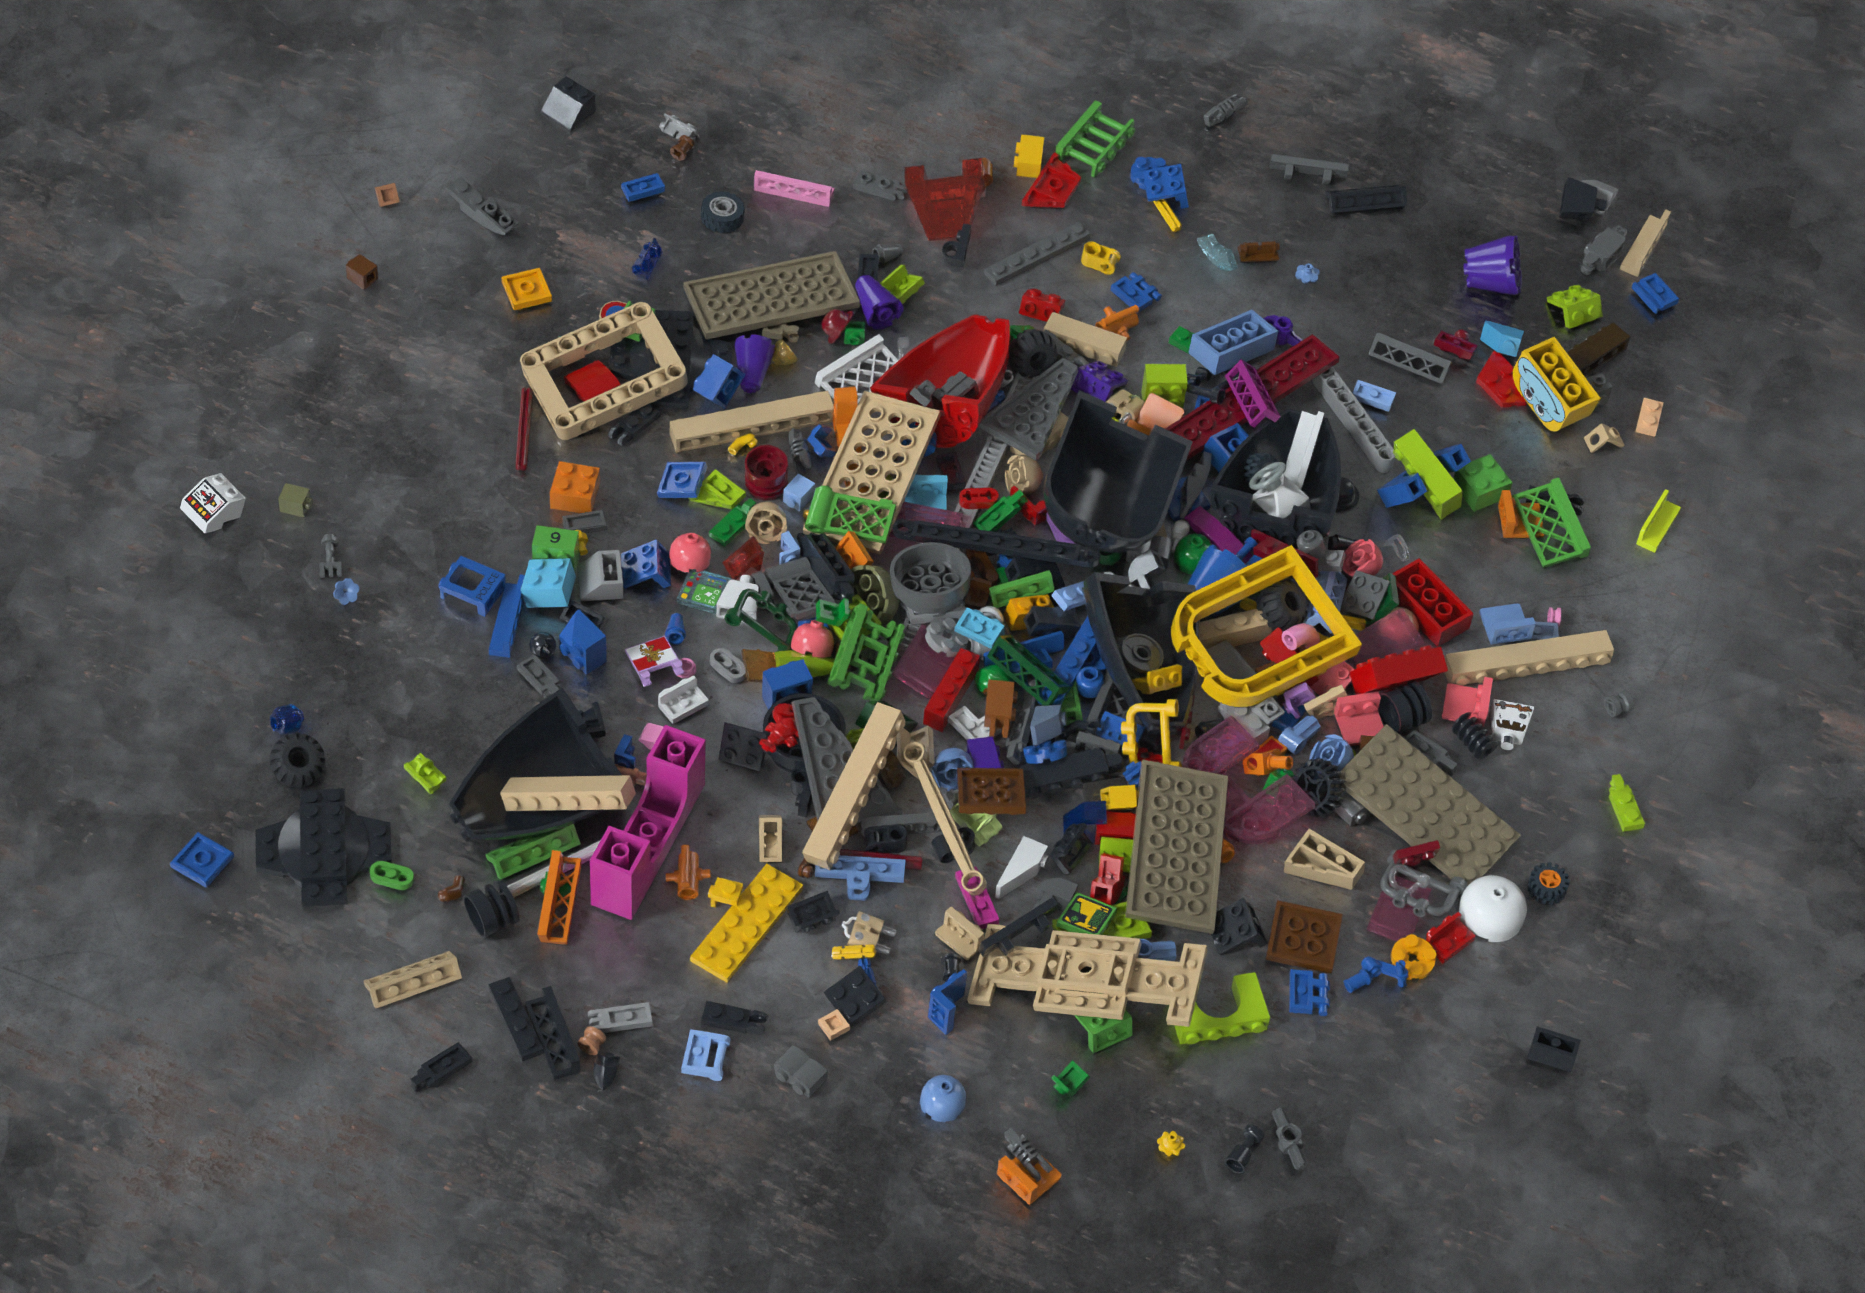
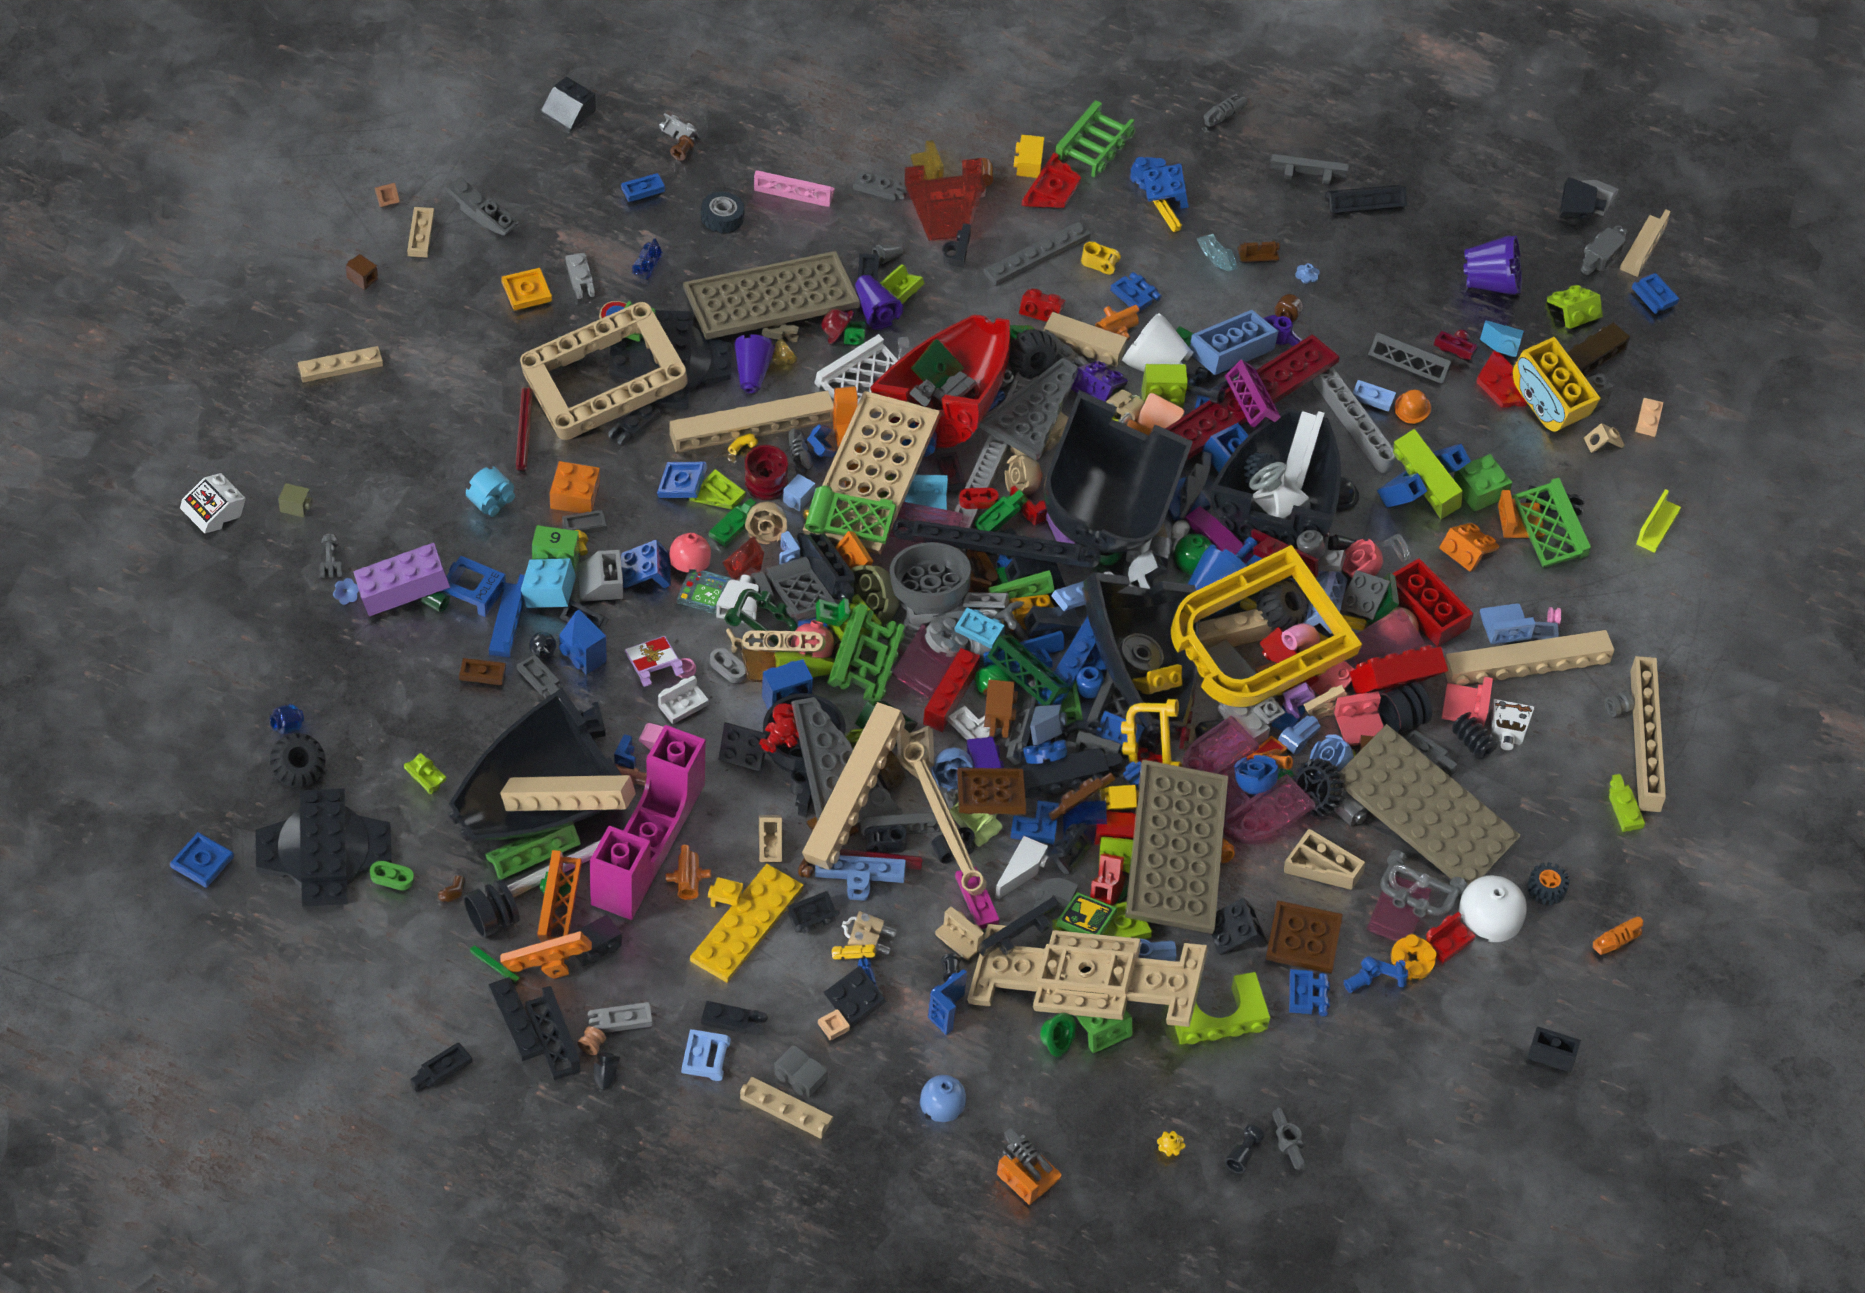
tan fence [364,951,462,1008] -> none
red slope [564,360,621,402] -> none
blue cone [665,613,686,644] -> none
blue brick [693,354,746,409] -> none
green bracket [1051,1060,1090,1097] -> none
dark red plate [1392,840,1441,867] -> none
none -> tan plate [298,346,383,382]
none -> medium lavender brick [353,543,450,616]
none -> tan plate [407,207,434,257]
none -> dark green beam [421,591,450,613]
none -> reddish brown plate [459,658,506,685]
none -> medium azure brick [466,466,515,517]
none -> green piece [470,945,520,985]
none -> orange plate [500,931,592,979]
none -> light grey hinge [565,253,595,299]
none -> black brick [571,915,622,966]
none -> tan hand [726,628,744,653]
none -> tan hinge [740,1077,833,1139]
none -> tan beam [742,630,826,652]
none -> clear yellow panel [910,140,944,184]
none -> dark green plate [911,339,964,391]
none -> light grey slope [963,593,1010,608]
none -> dark grey piece [992,601,1031,642]
none -> blue plate [1010,801,1059,844]
none -> green hat [1040,1013,1076,1057]
none -> reddish brown plate [1048,773,1115,821]
none -> white cone [1122,313,1194,372]
none -> blue cylinder [1234,755,1278,796]
none -> reddish brown head [1274,294,1303,323]
none -> orange hat [1394,389,1432,424]
none -> orange bracket [1439,523,1500,572]
none -> orange hinge [1593,916,1643,955]
none -> tan brick [1630,656,1666,812]

